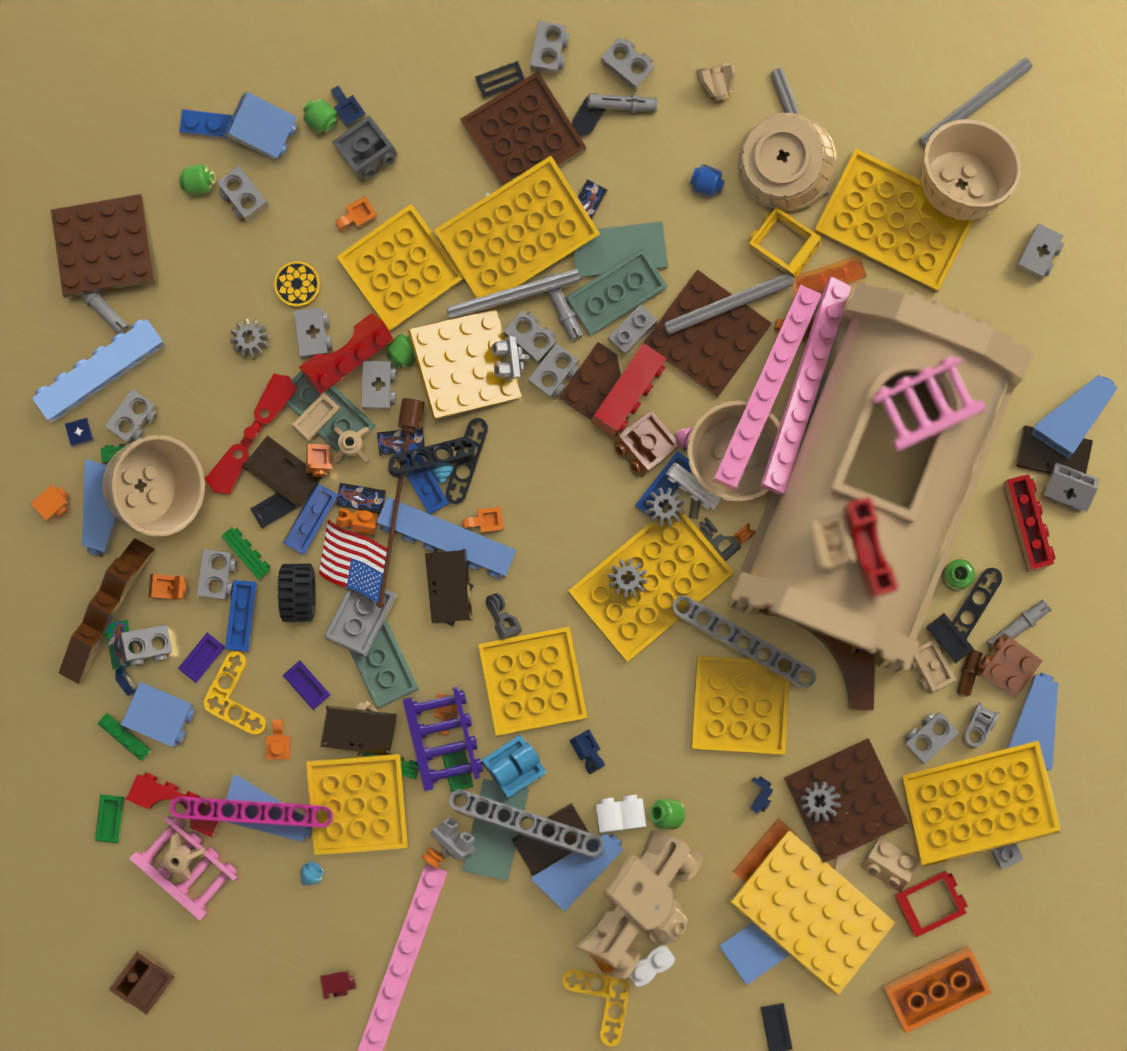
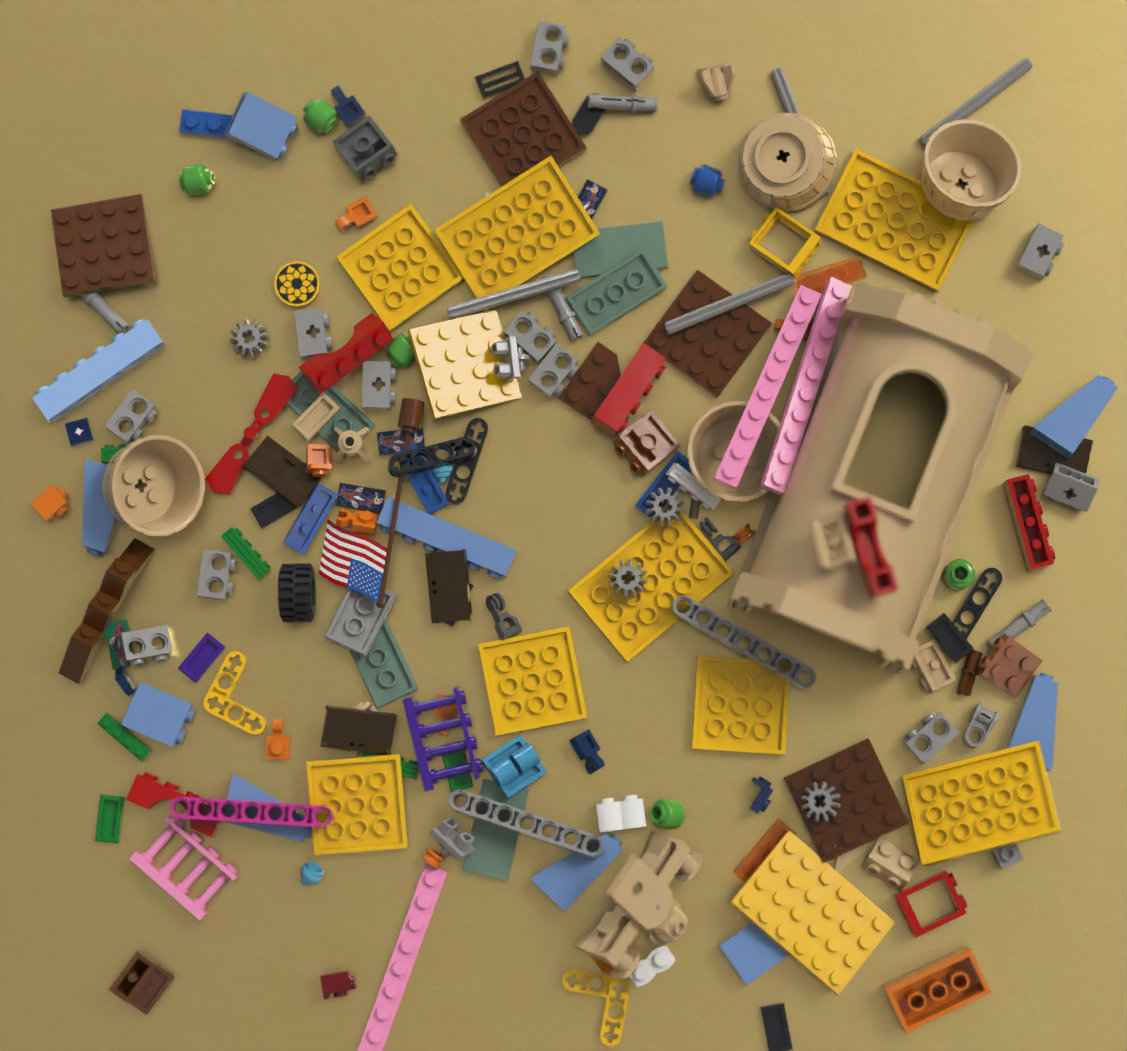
orange bracket [148,574,186,600] -> none
tan brick [158,833,205,880] -> none
light grey brick [217,166,269,222] -> none
blue plate [225,580,257,652] -> none
dark purple tile [282,660,331,710] -> none
orange plate [462,506,504,533] -> none
dark brown door [511,803,589,876] -> none
light grey brick [608,304,657,357] -> none
bright pink plate [675,427,693,450] -> none
reddish brown arch [758,606,875,711] -> none
bright pink fence [872,356,986,453] -> none

